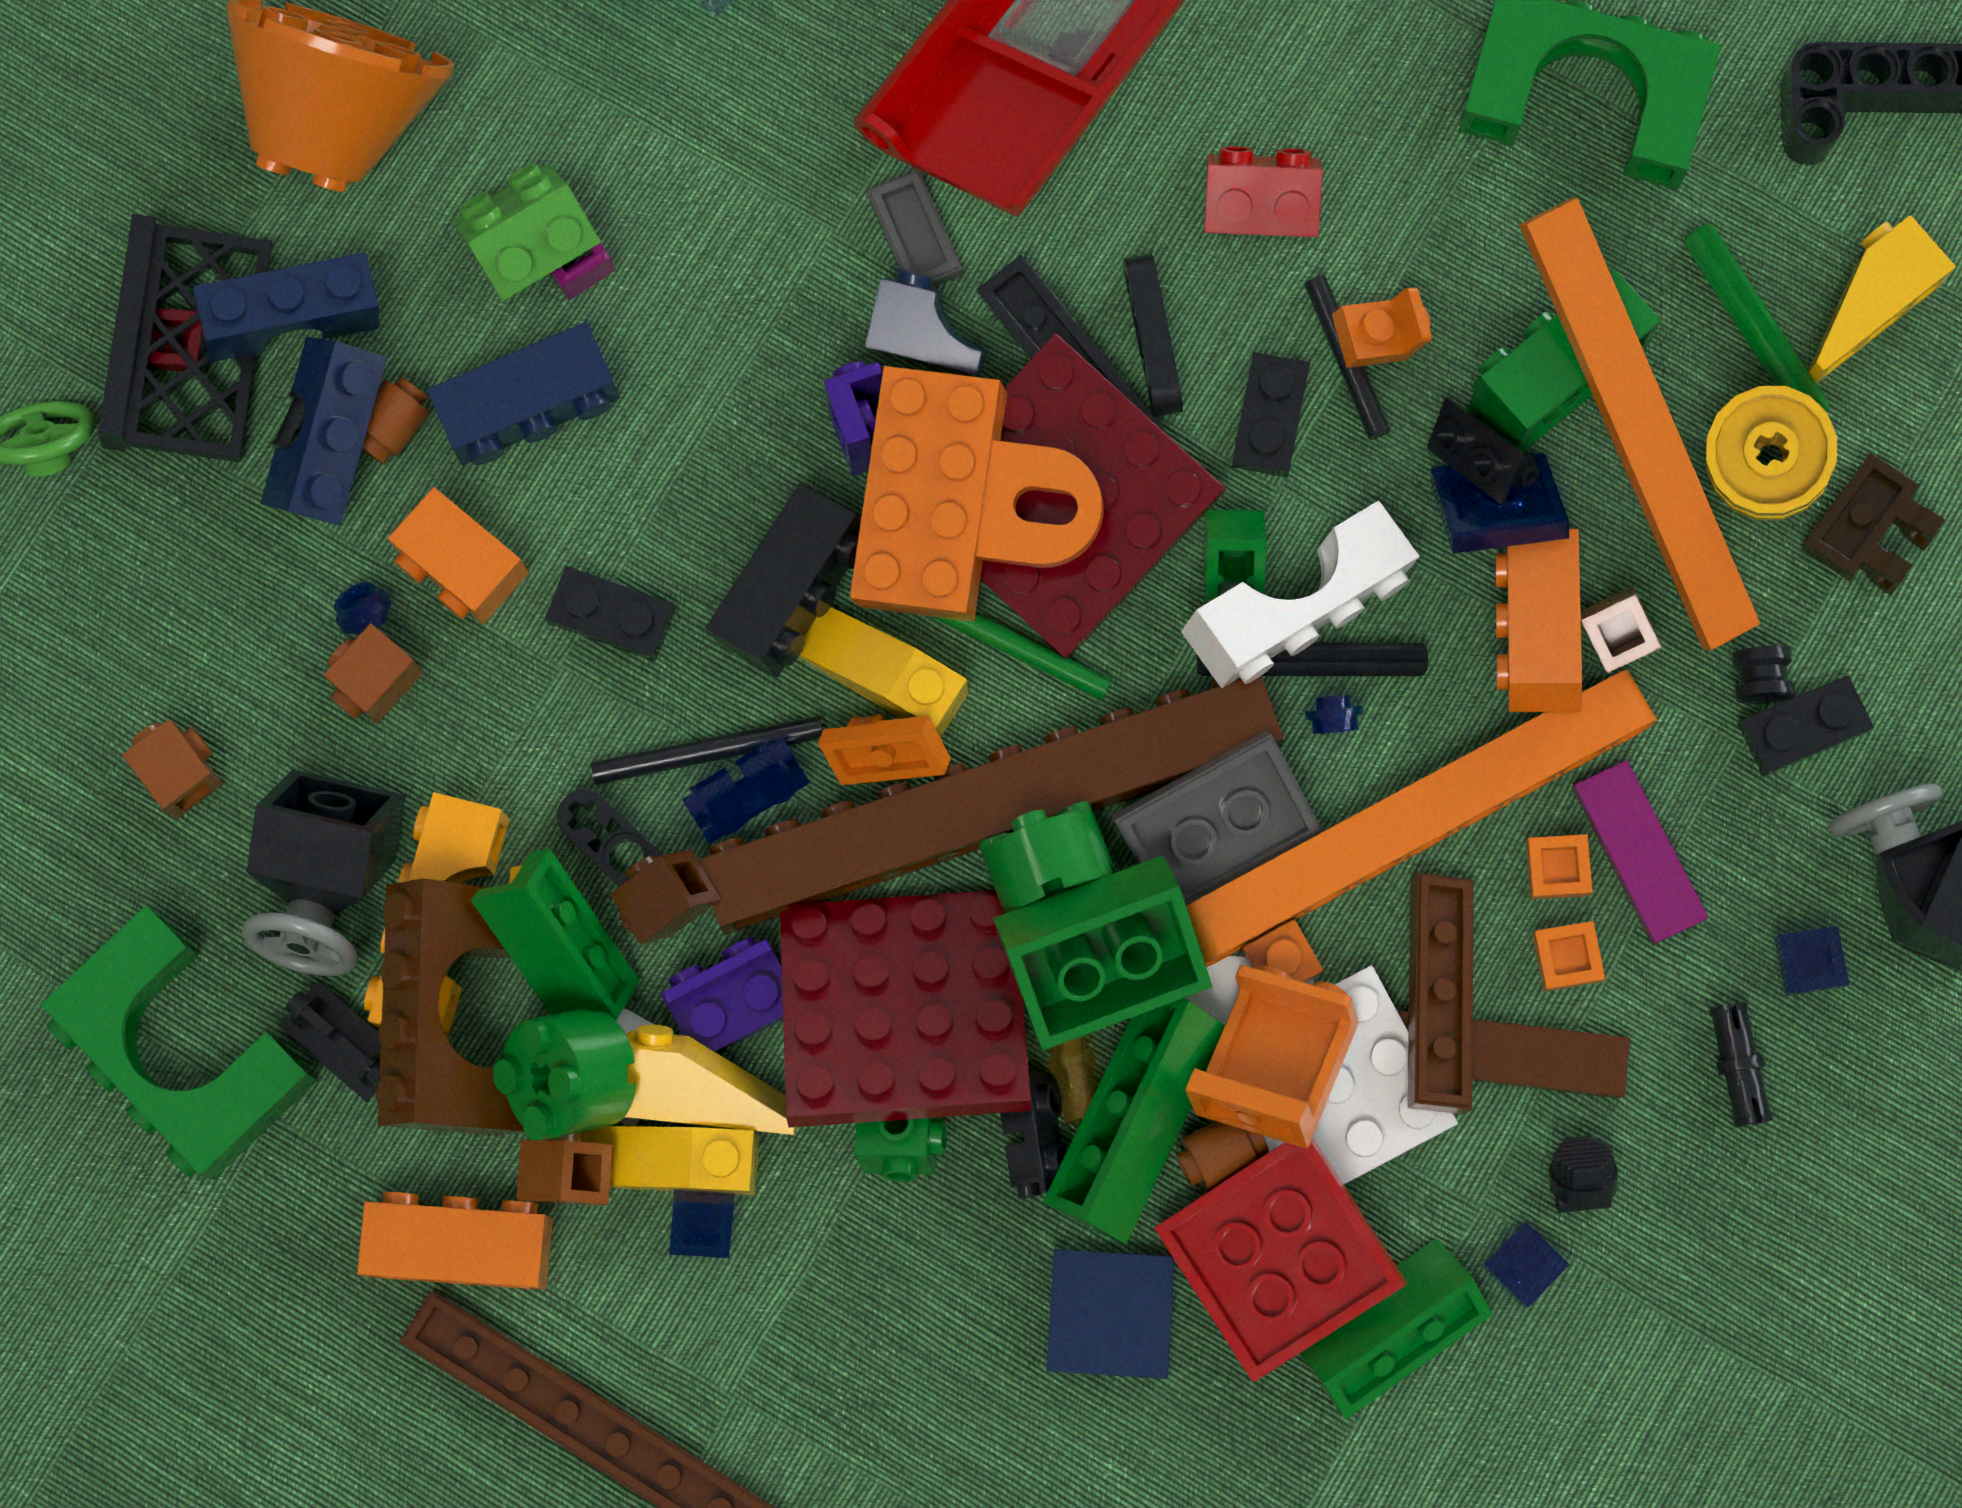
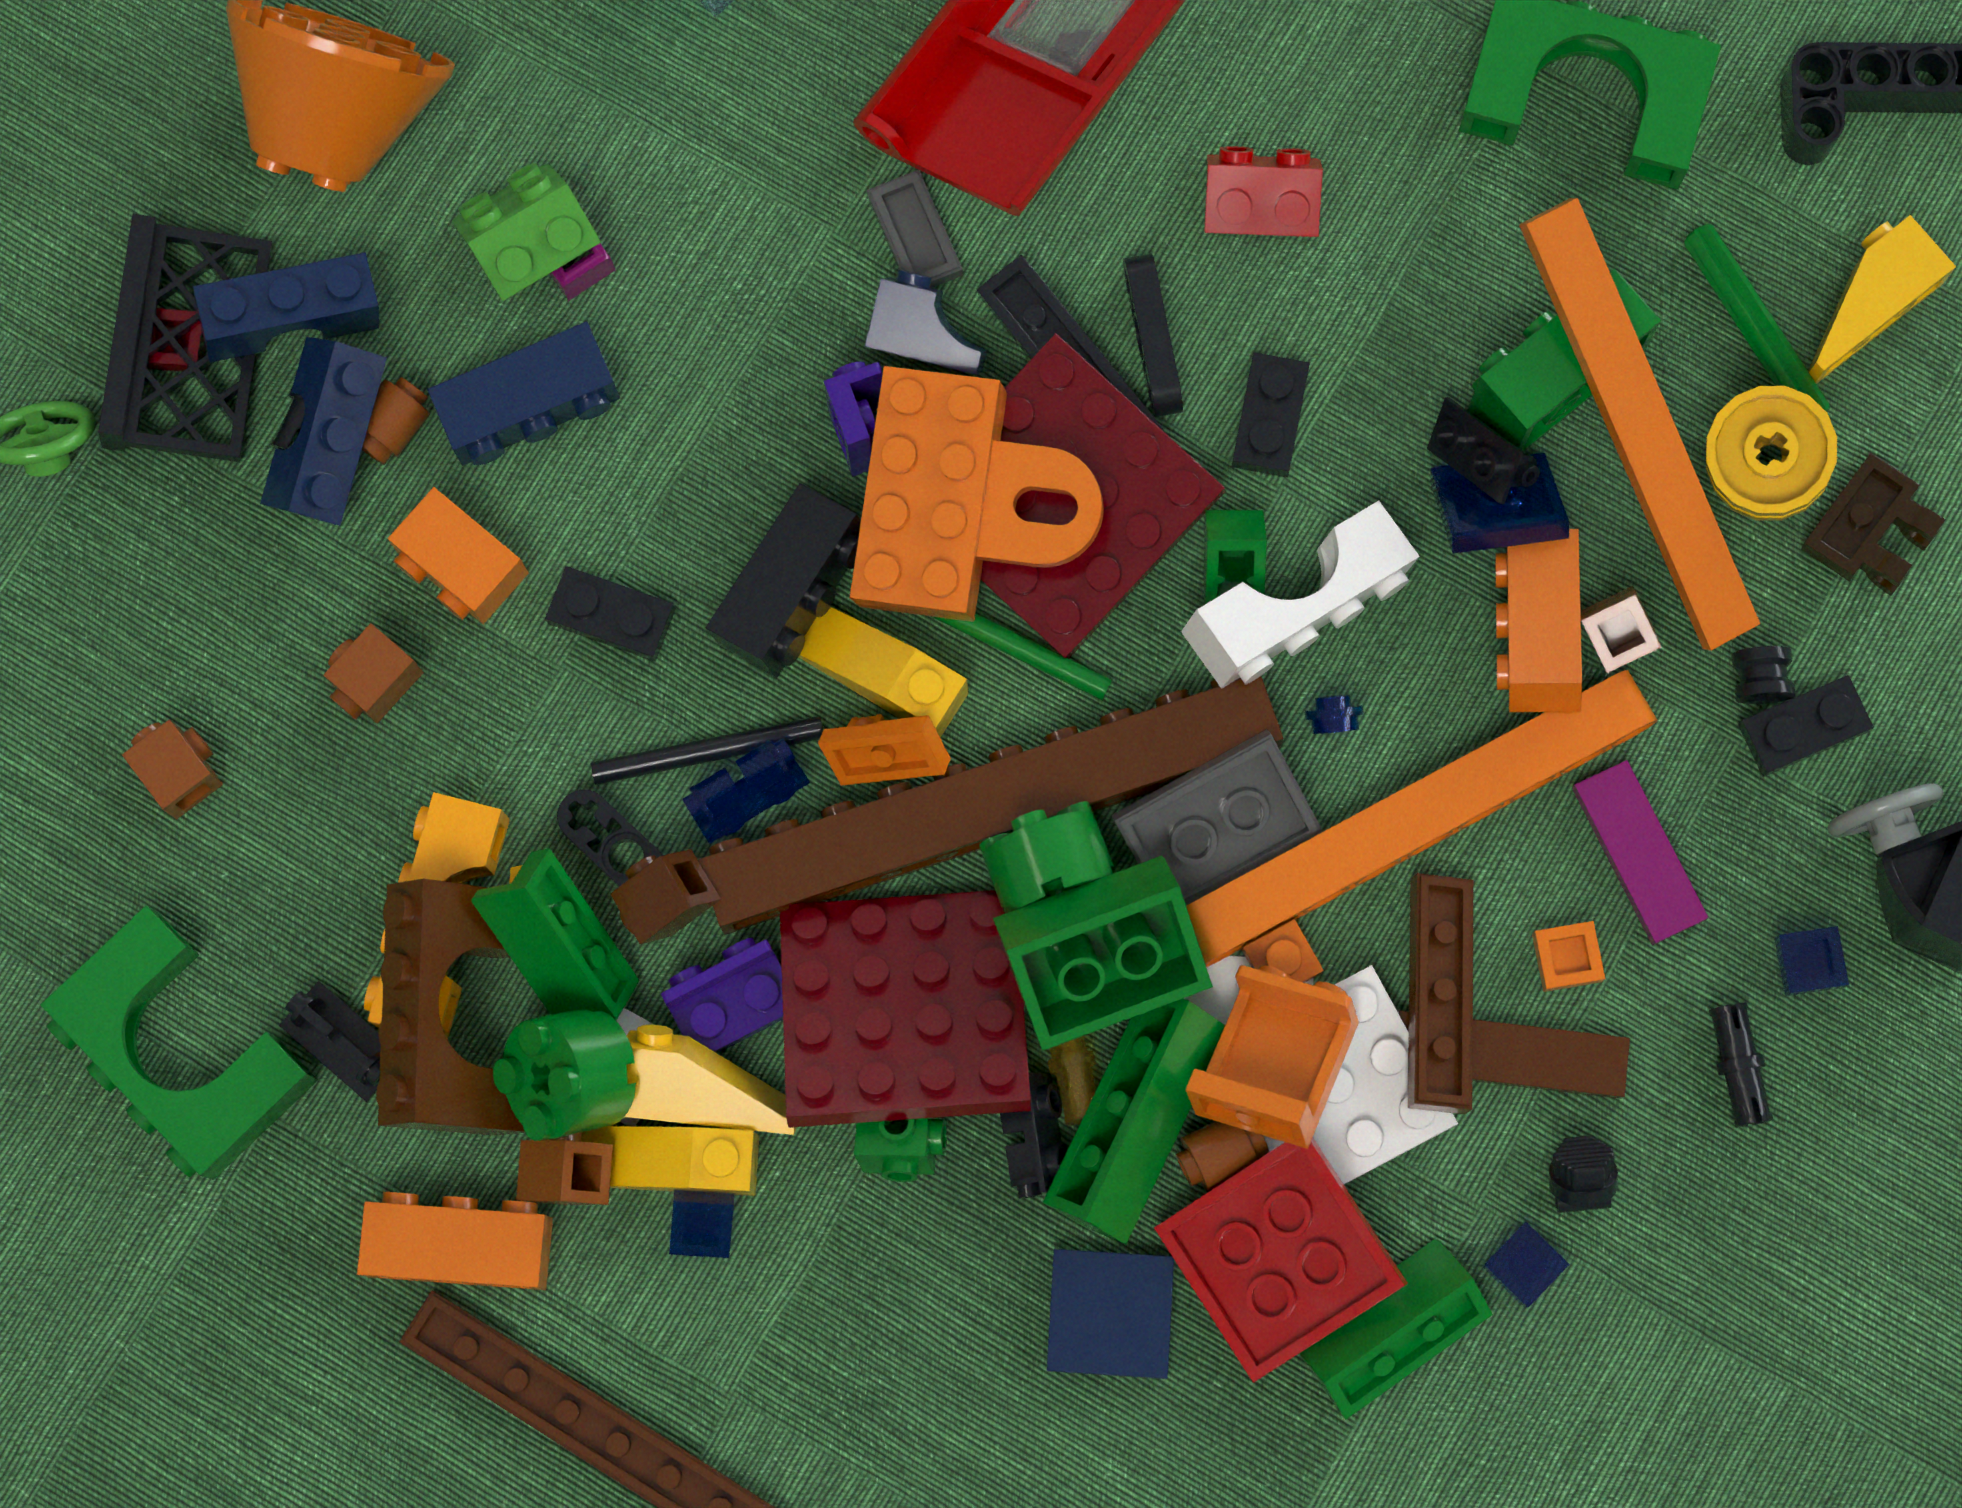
black piece [242,769,406,976] -> none
clear blue plate [334,582,391,634] -> none
black axle [1196,642,1428,677] -> none
black bar [1304,275,1390,440] -> none
orange bracket [1332,287,1432,368] -> none
orange plate [1525,834,1593,900] -> none

